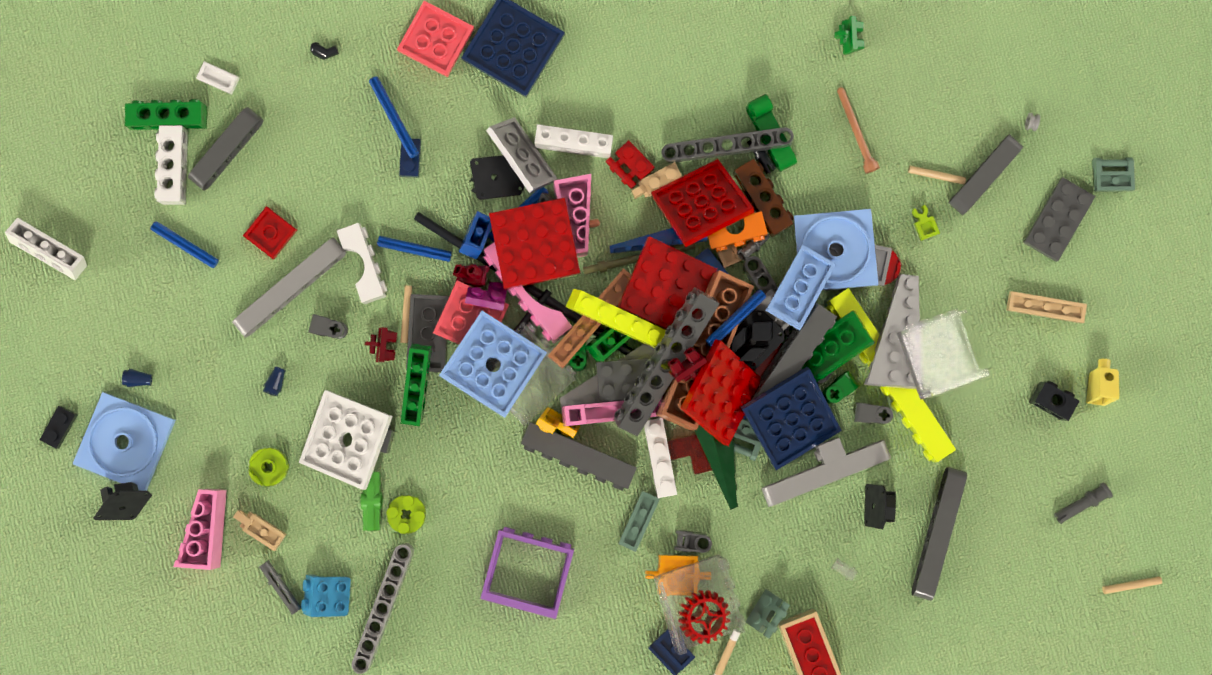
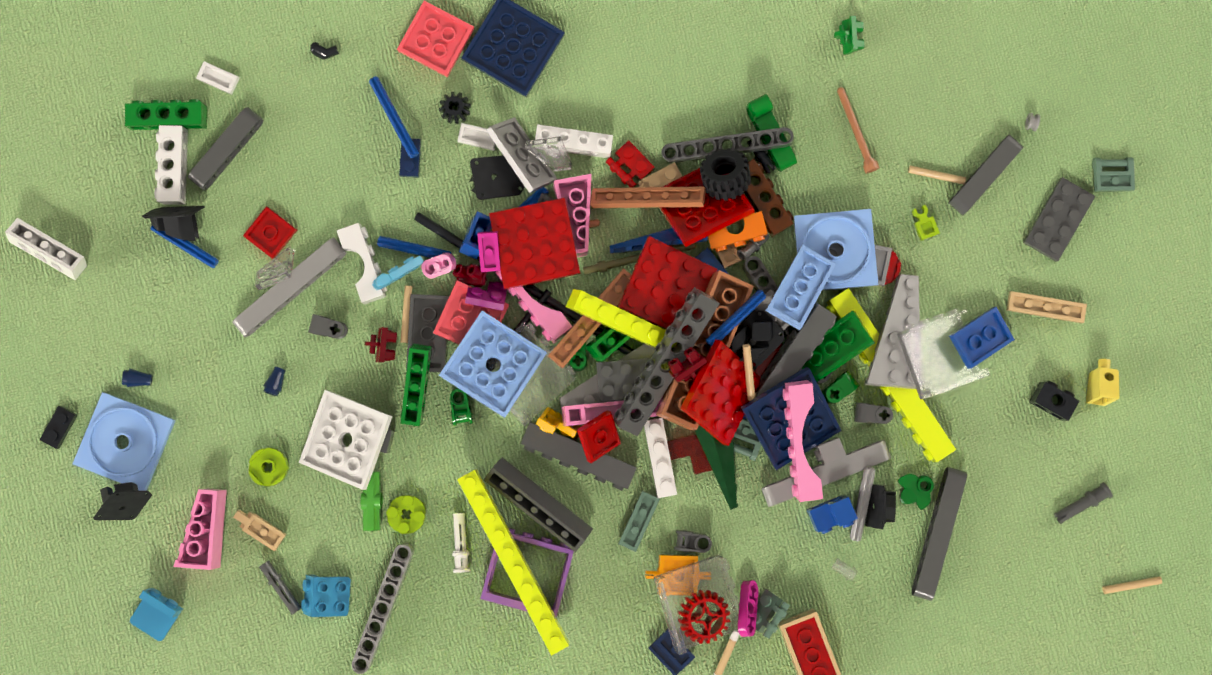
none -> dark azure bracket [130,588,183,641]
none -> black piece [142,206,205,241]
none -> clear wing [255,247,295,290]
none -> medium azure hinge [372,256,424,290]
none -> bright pink plate [421,253,456,278]
none -> black gear [439,92,471,124]
none -> green piece [450,389,473,426]
none -> white pin [452,513,471,573]
none -> white tile [457,123,496,151]
none -> neon yellow brick [457,469,569,656]
none -> dark pink plate [477,231,500,272]
none -> dark grey brick [484,457,593,552]
none -> clear wing [525,136,572,172]
none -> red tile [577,410,621,463]
none -> nougat plate [590,187,706,208]
none -> black tyre [700,148,751,201]
none -> dark pink beam [738,580,759,637]
none -> tan bar [743,344,755,401]
none -> bright pink arch [782,380,823,502]
none -> blue brick [807,495,858,534]
none -> light grey axle [850,466,876,541]
none -> green plate [898,474,934,510]
none -> blue plate [949,307,1015,369]

